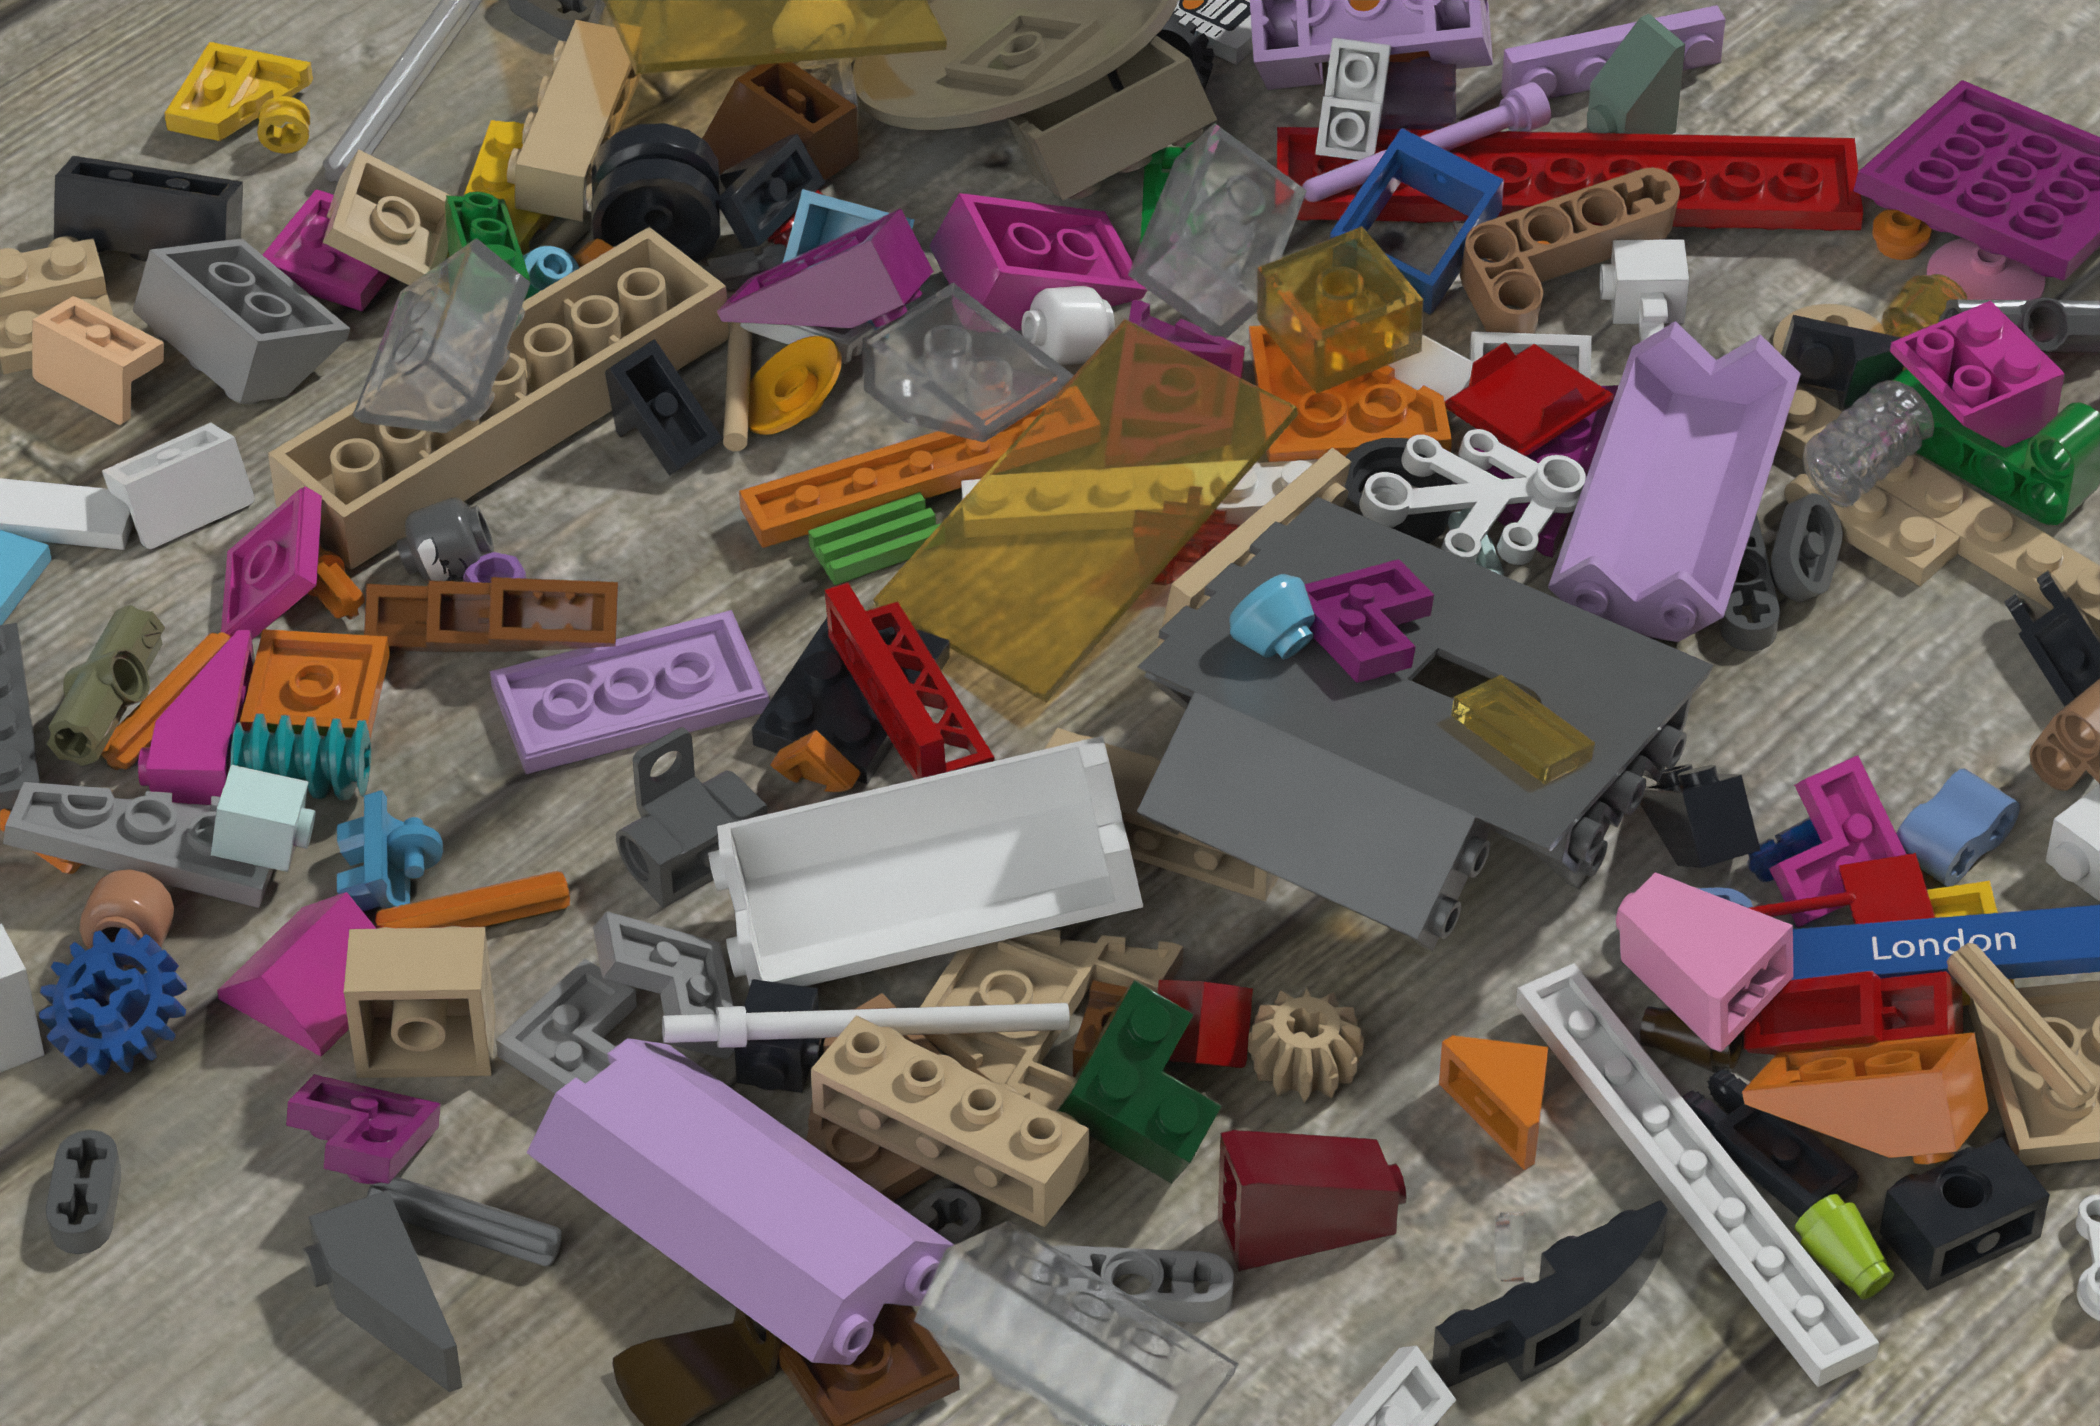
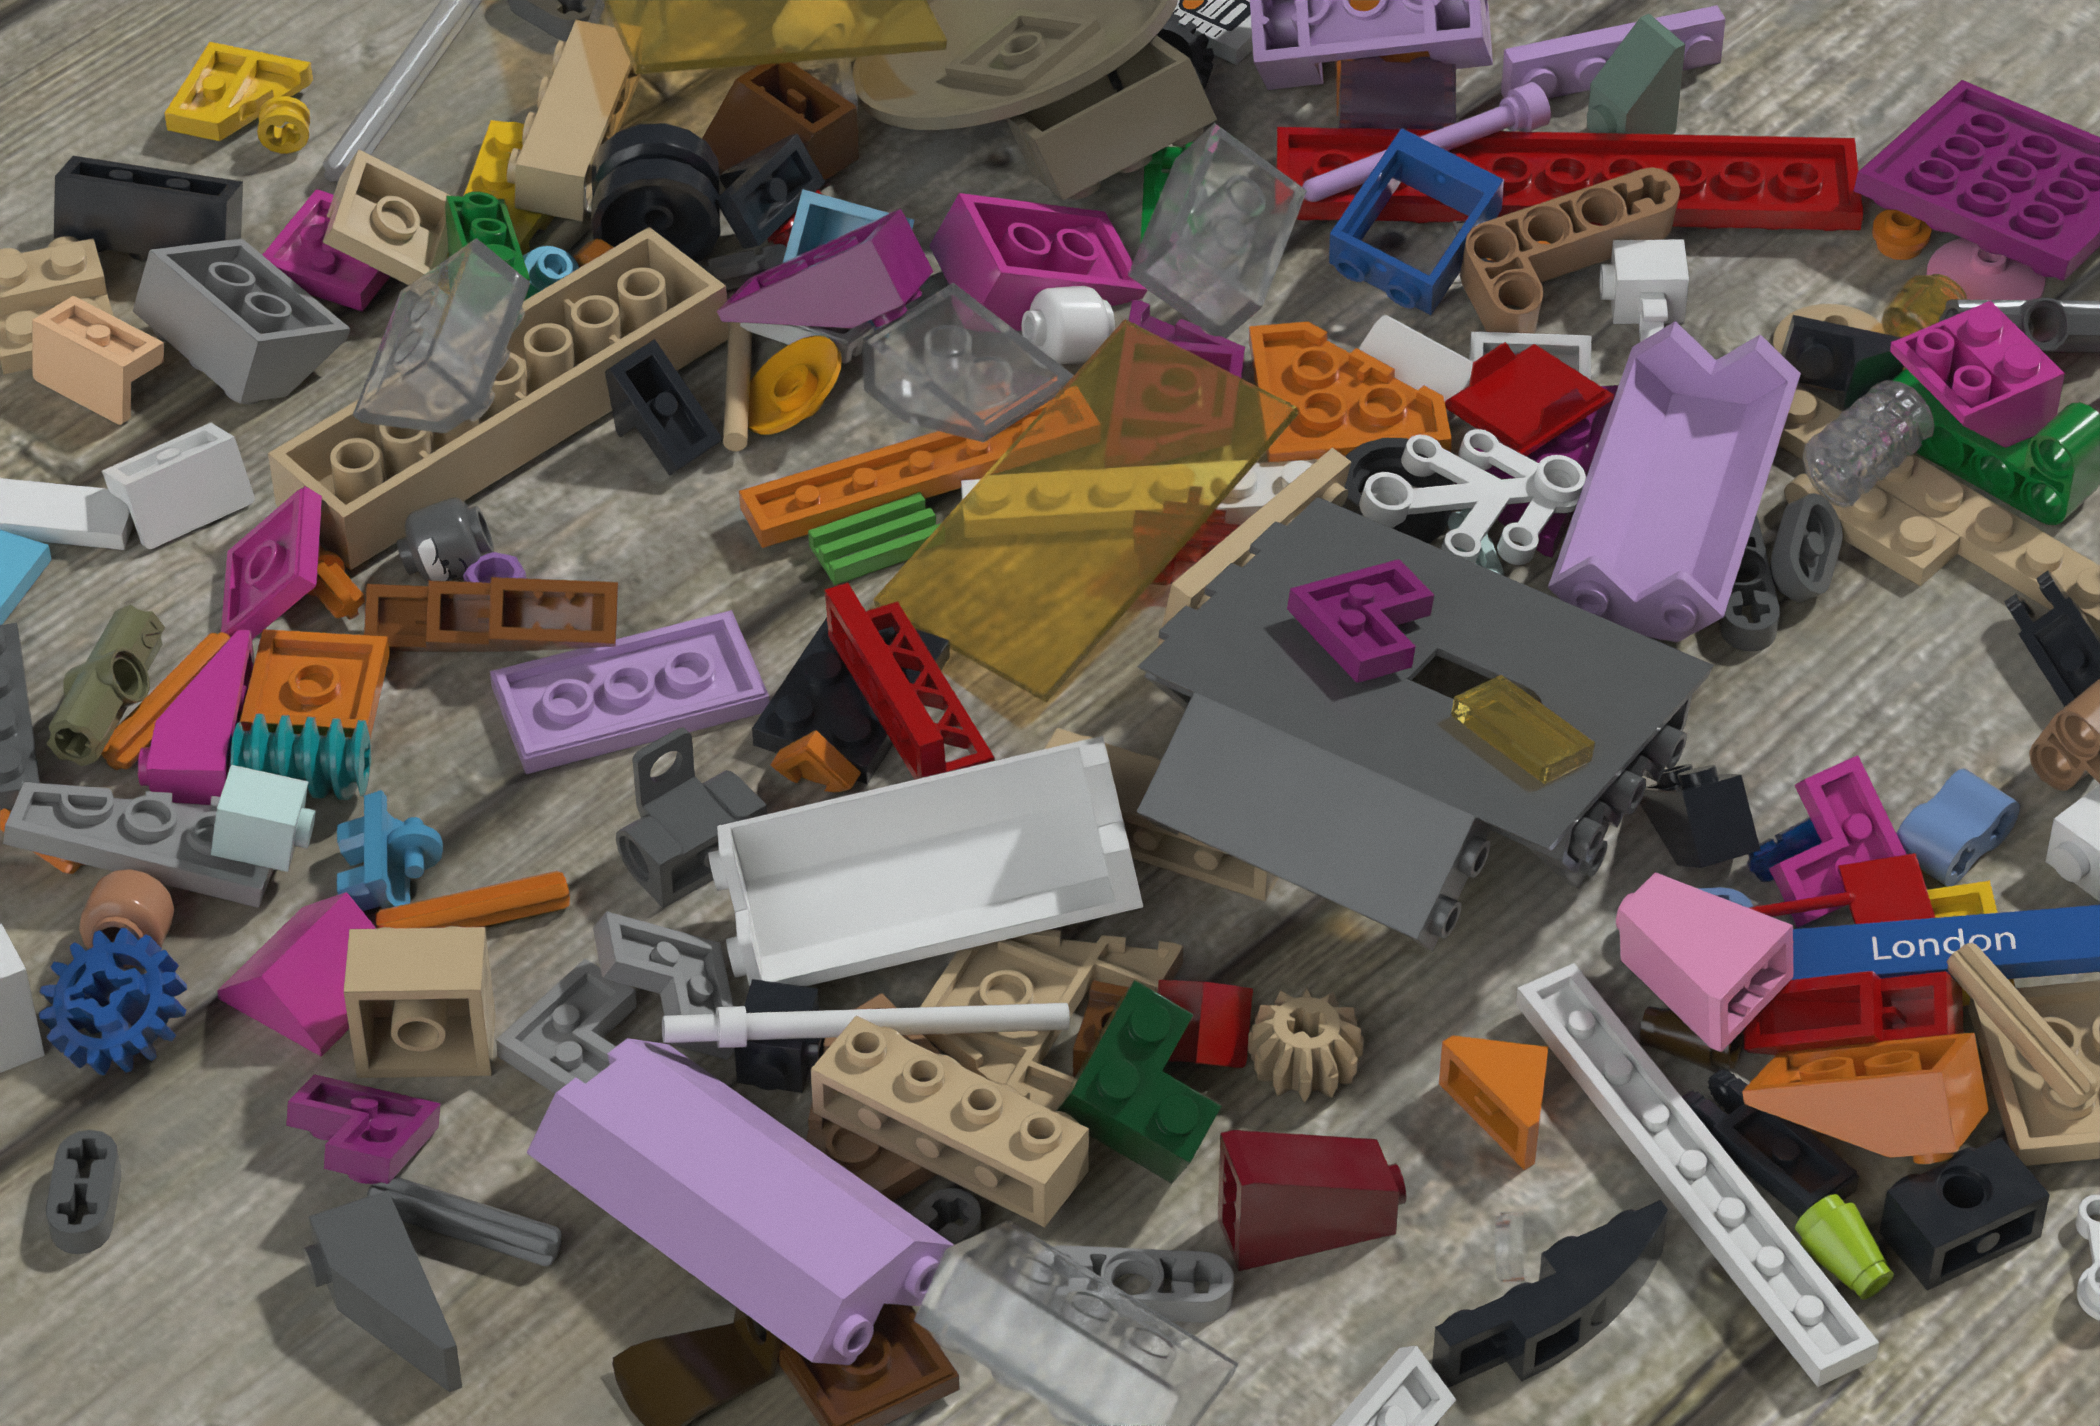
medium azure cone [1230,574,1315,660] -> none
clear yellow brick [1257,227,1423,394] -> none
white slope [1315,38,1391,160] -> none

